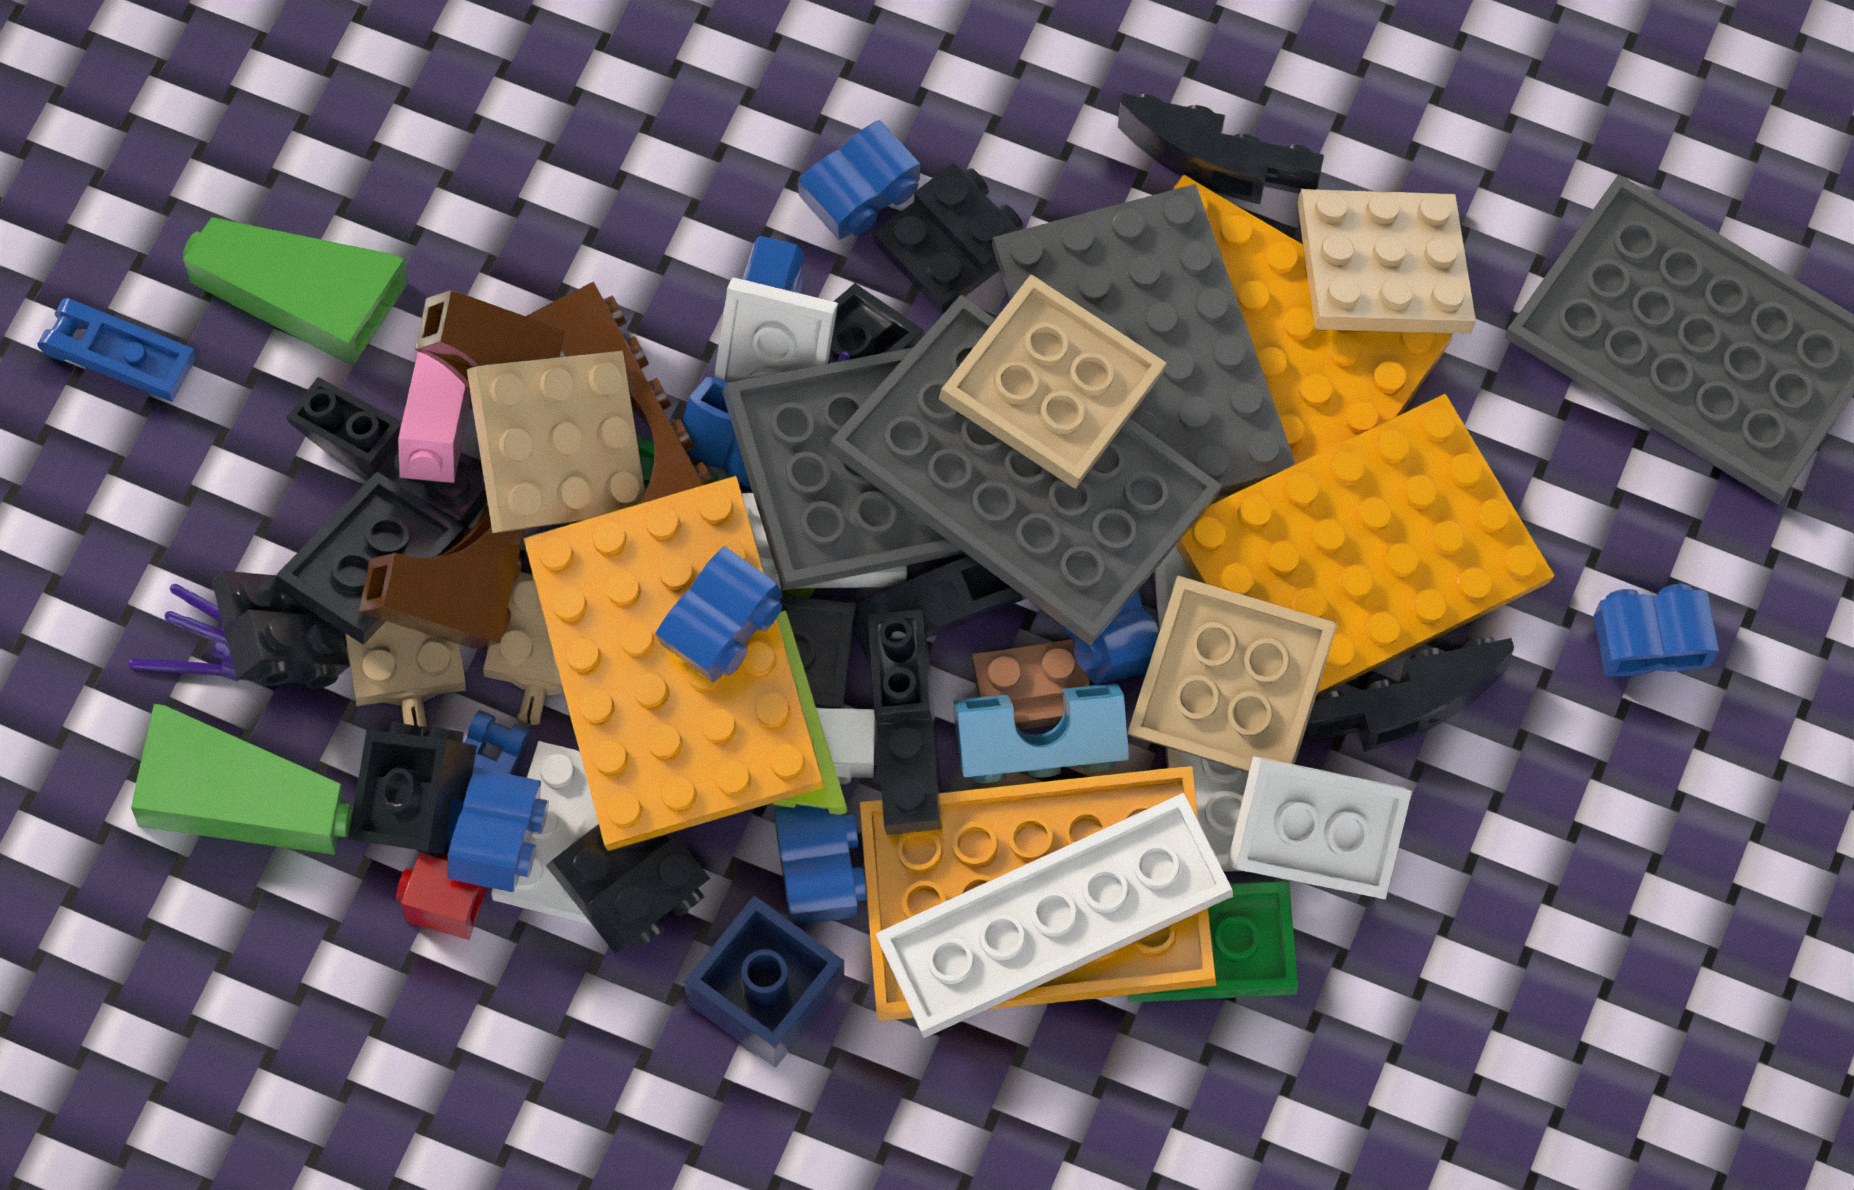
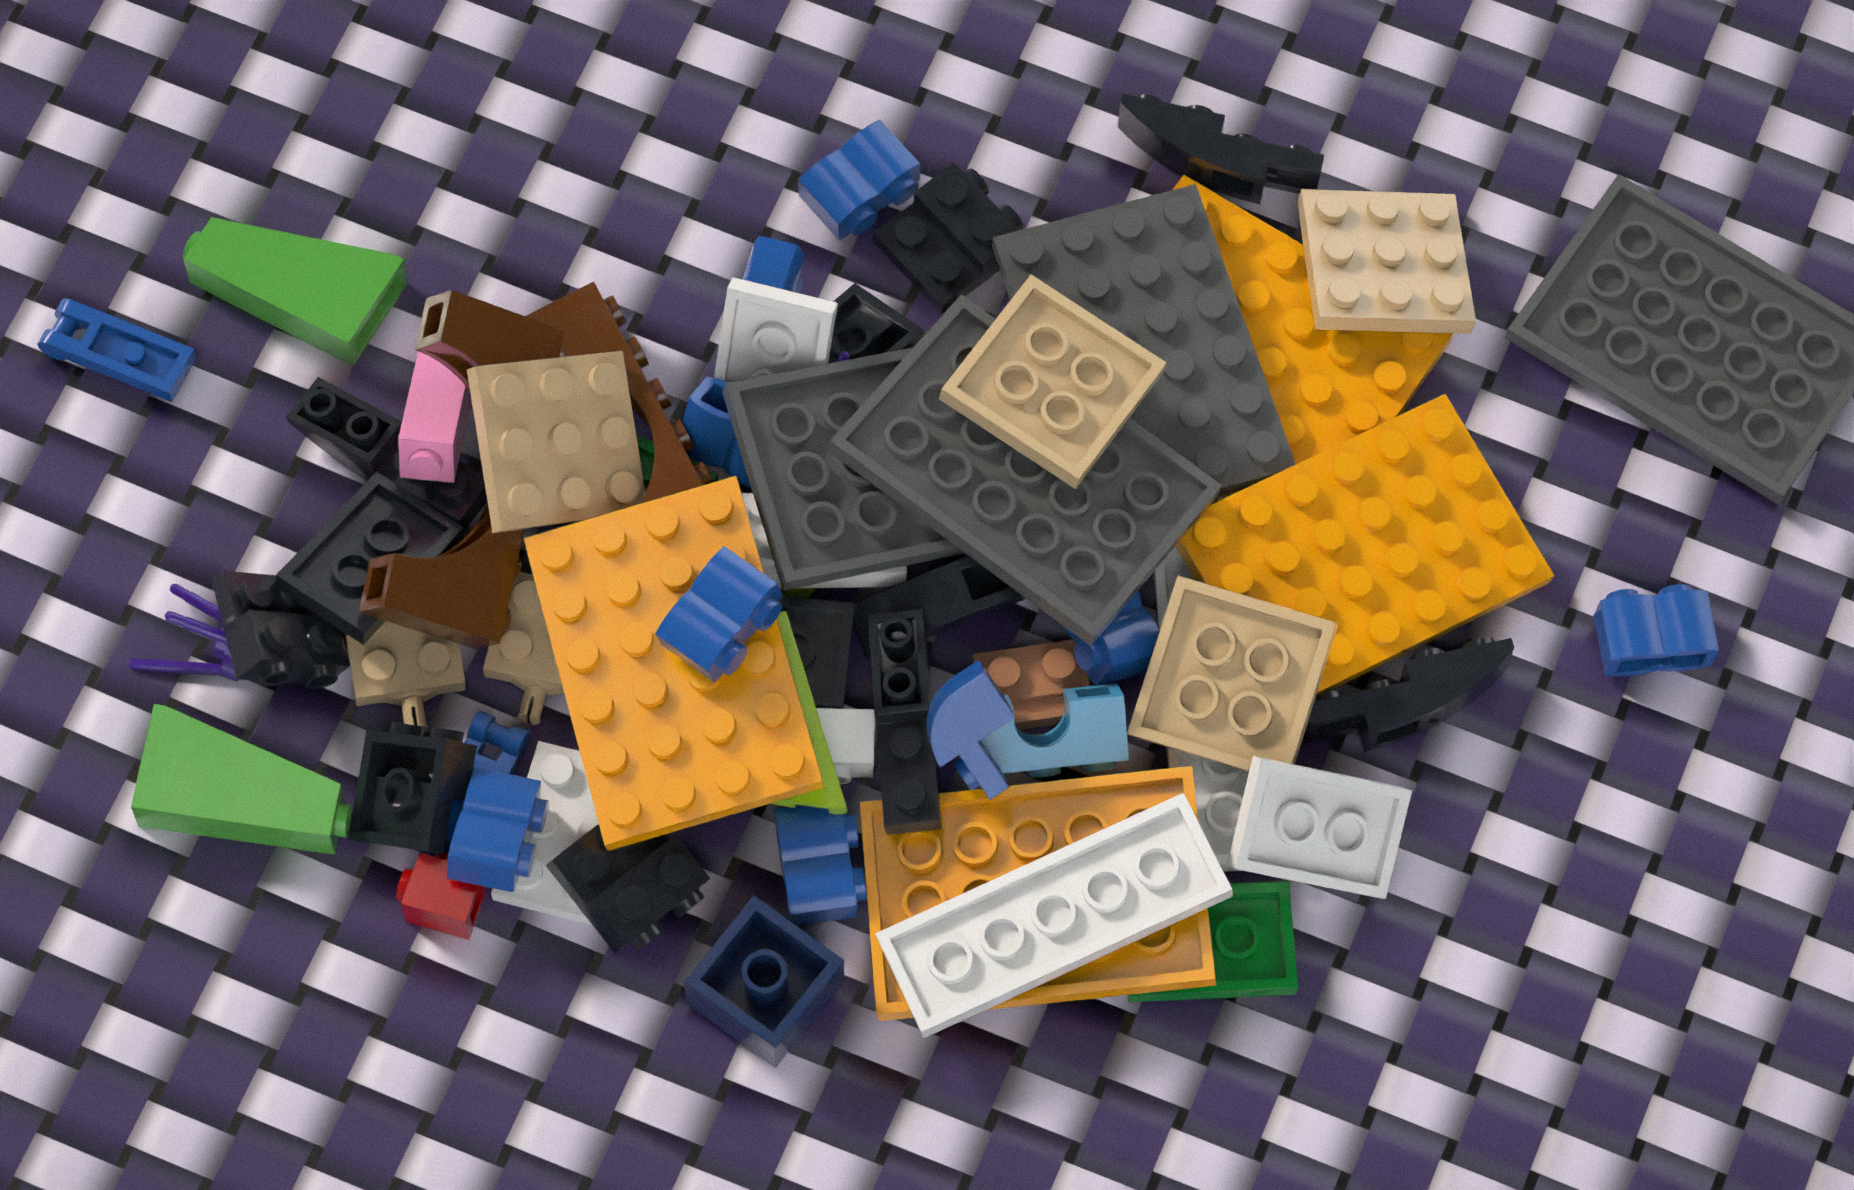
none -> brick [927,660,1015,800]

